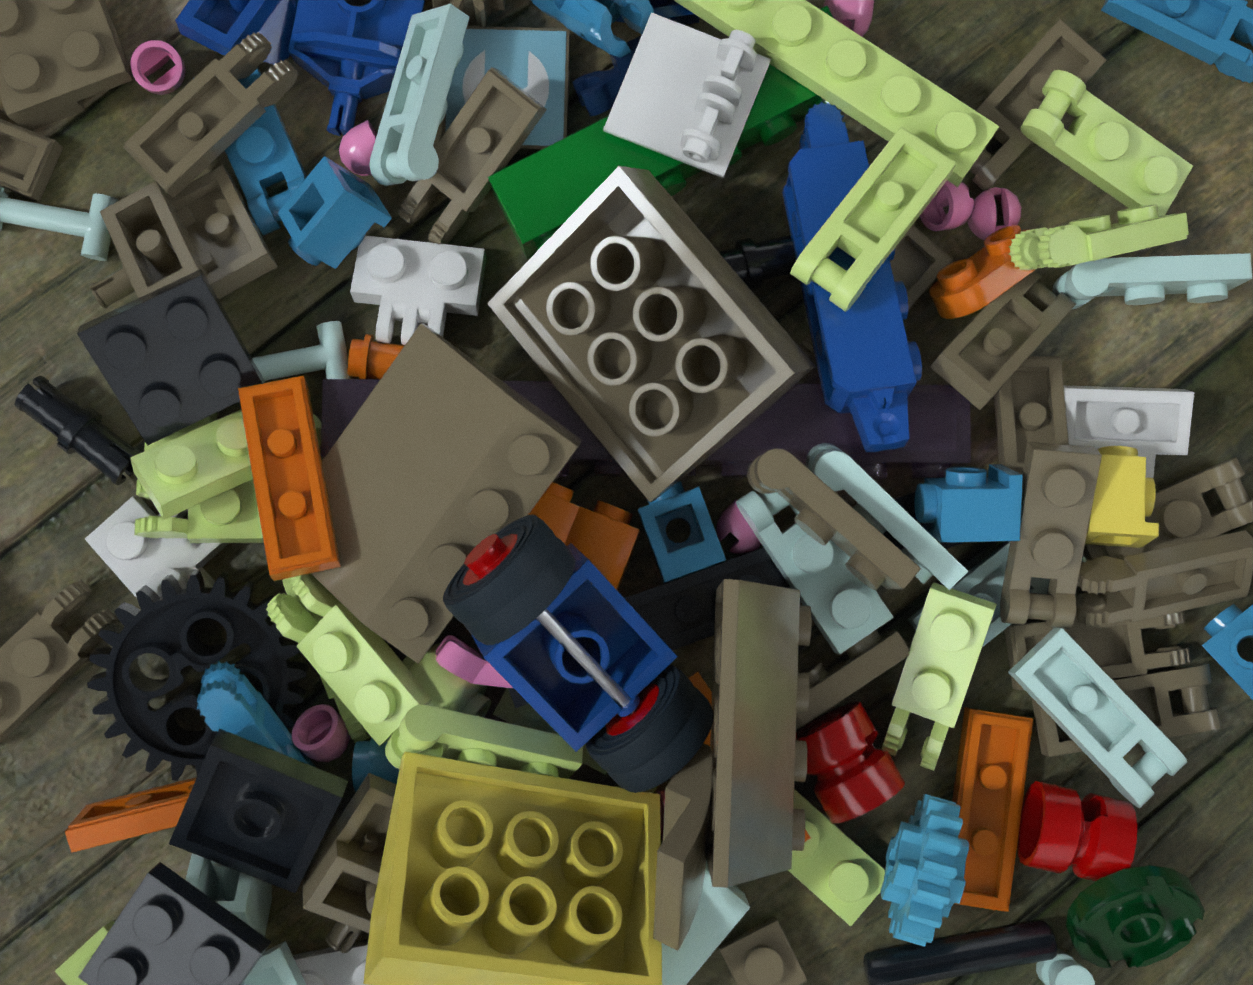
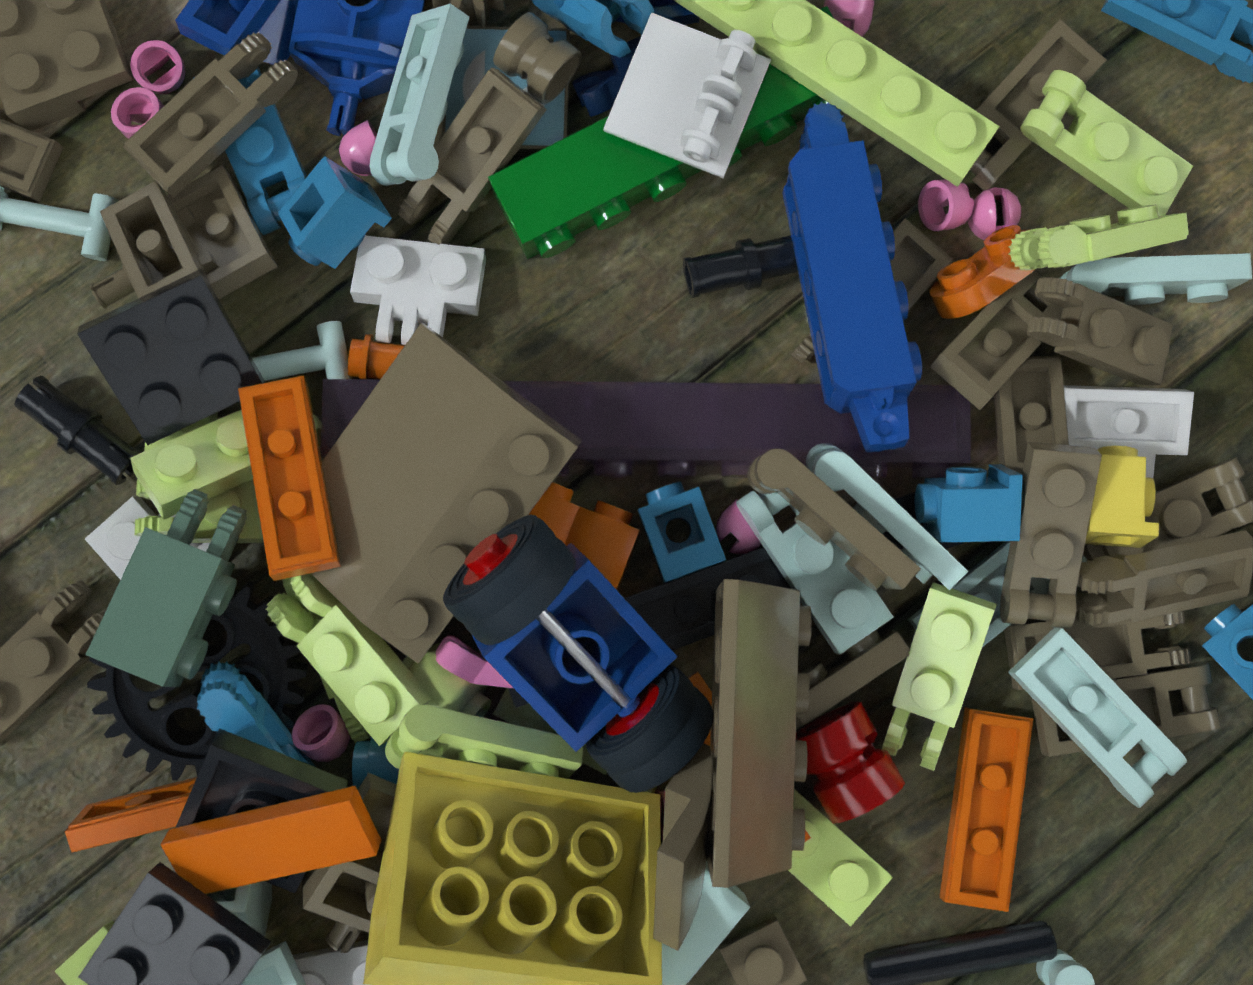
dark tan slope [487,166,816,502] -> none
yellowish green plate [790,127,956,312] -> none
medium azure gear [881,794,969,947] -> none
red wheel [1017,781,1137,881] -> none
dark green tile [1066,865,1205,968] -> none
none -> sand green hinge [86,489,247,687]
none -> bright pink hinge [111,87,164,139]
none -> orange tile [160,786,382,894]
none -> dark tan wheel [493,12,582,104]
none -> dark tan hinge [1027,277,1173,385]

